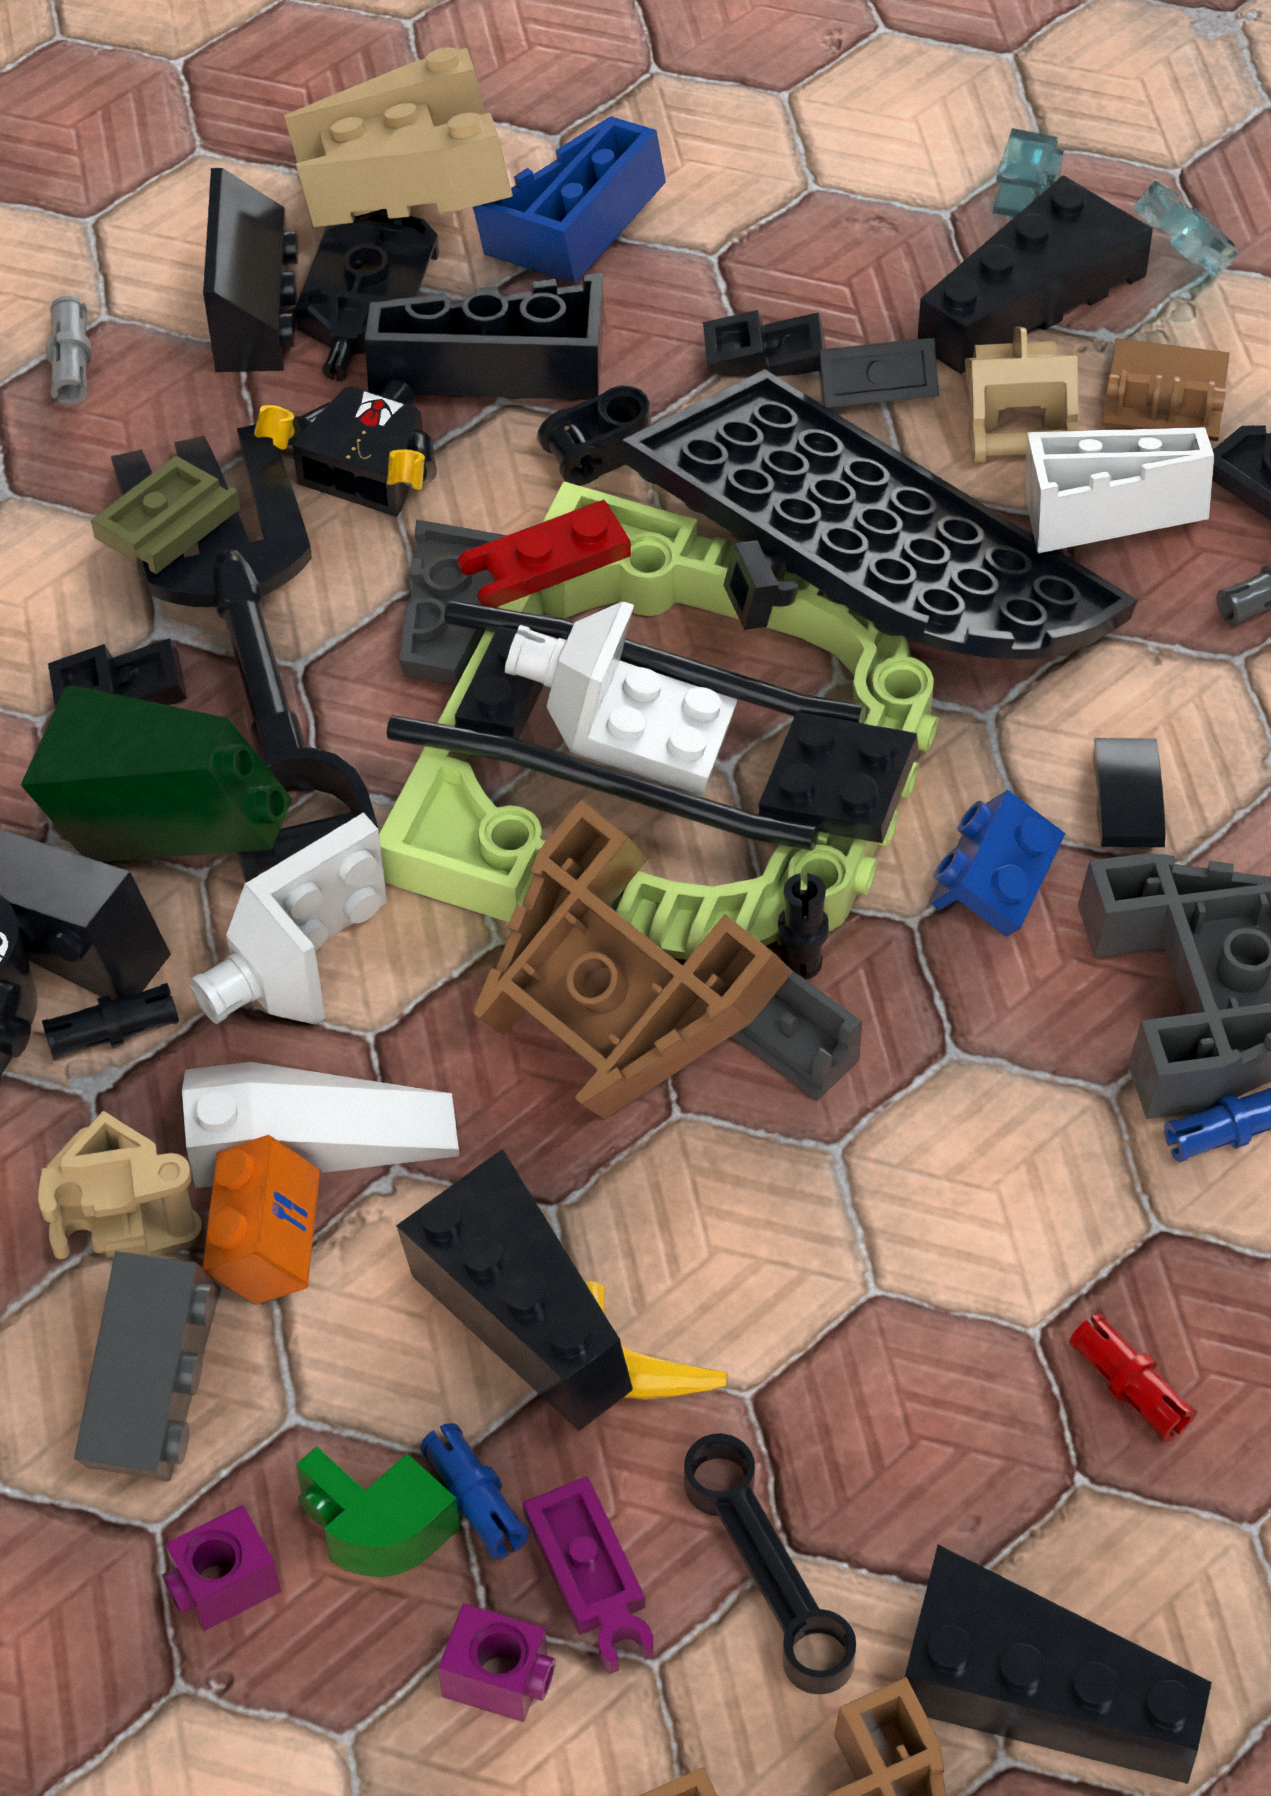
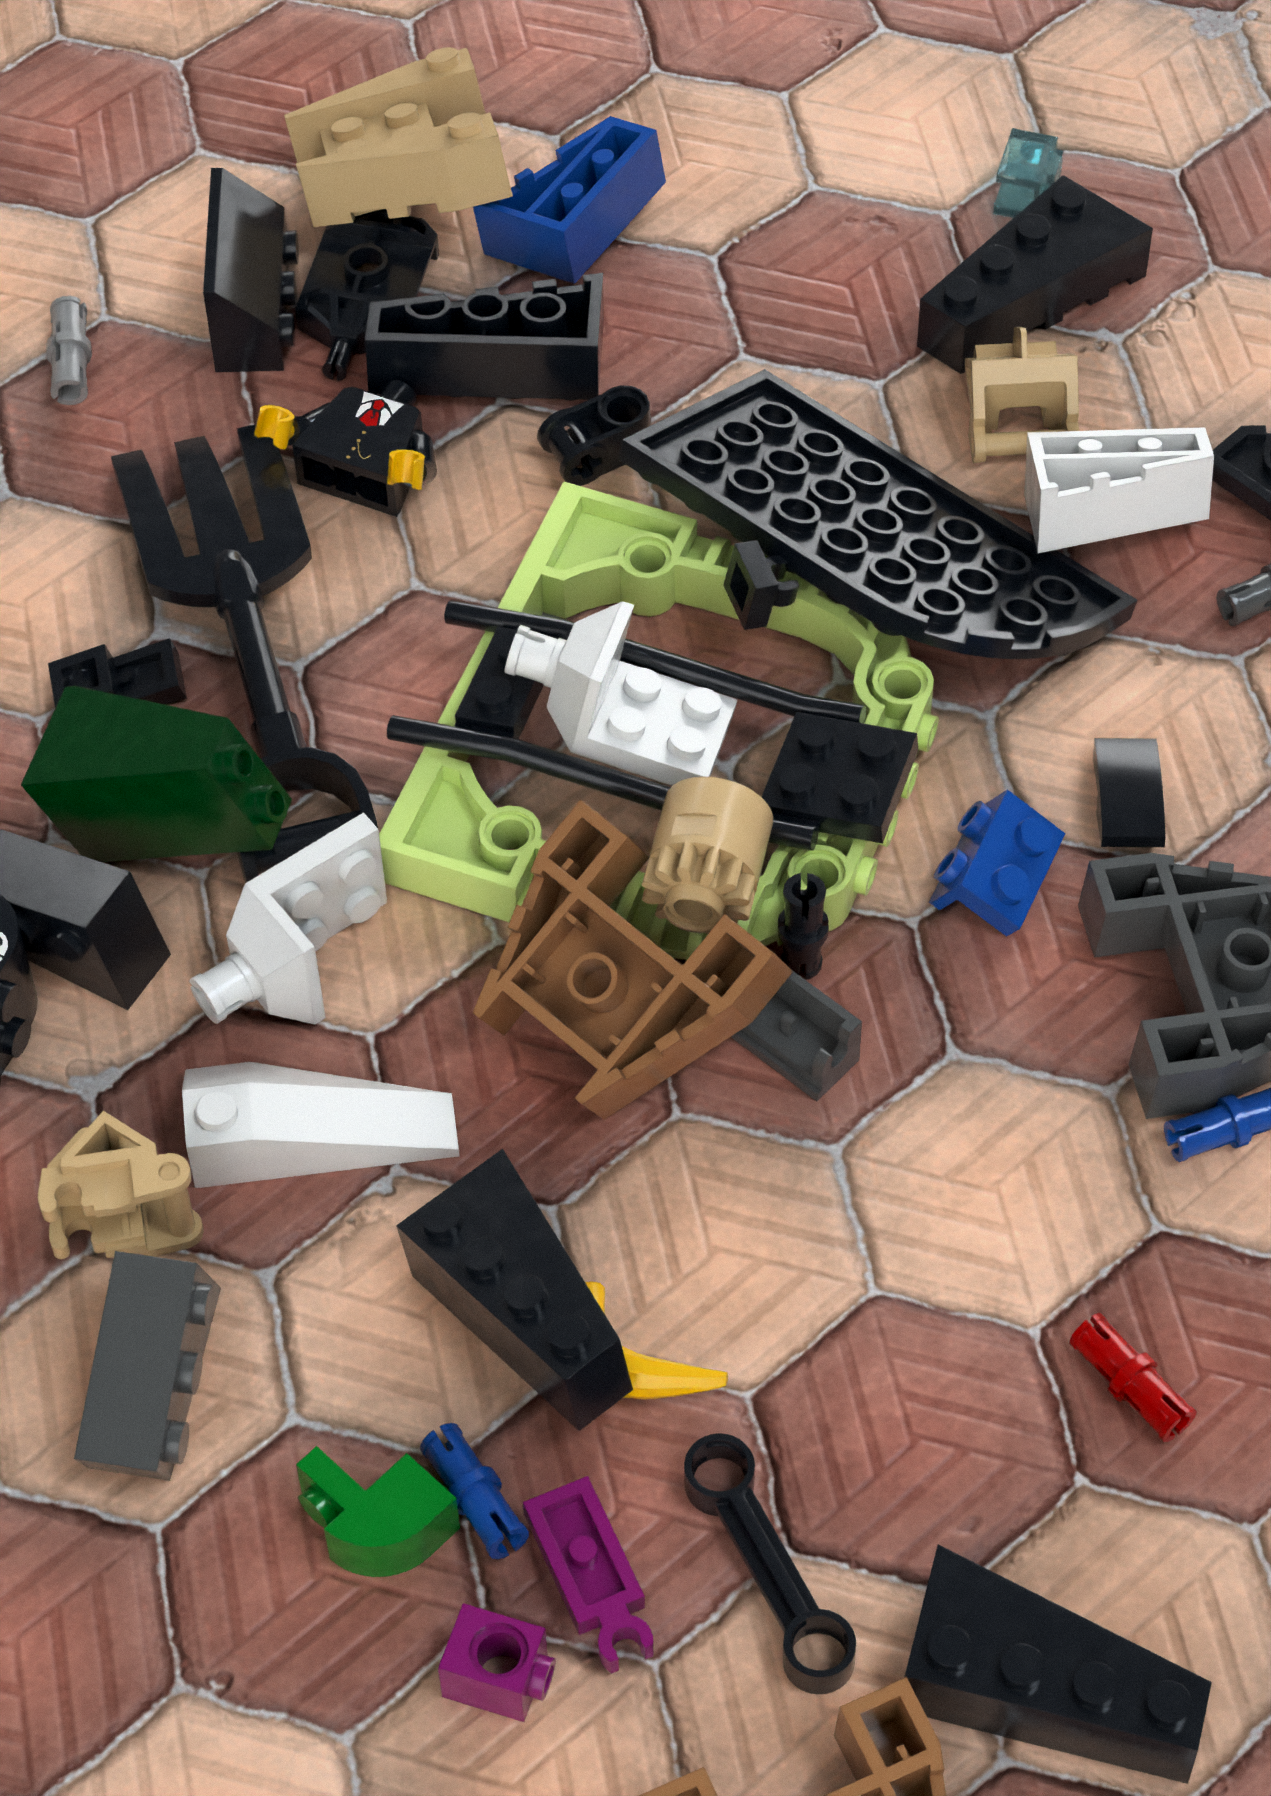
black pin [41,983,179,1060] -> none
olive plate [91,456,241,574] -> none
magenta brick [162,1505,281,1631] -> none
orange brick [202,1134,320,1305] -> none
dark grey wing [399,519,507,686] -> none
red hinge [457,499,631,608] -> none
black slope [703,310,826,377] -> none
black plate [817,338,939,408] -> none
medium nougat hinge [1102,338,1230,441] -> none
clear light blue plate [1133,179,1240,276] -> none
none -> tan gear [642,777,773,934]

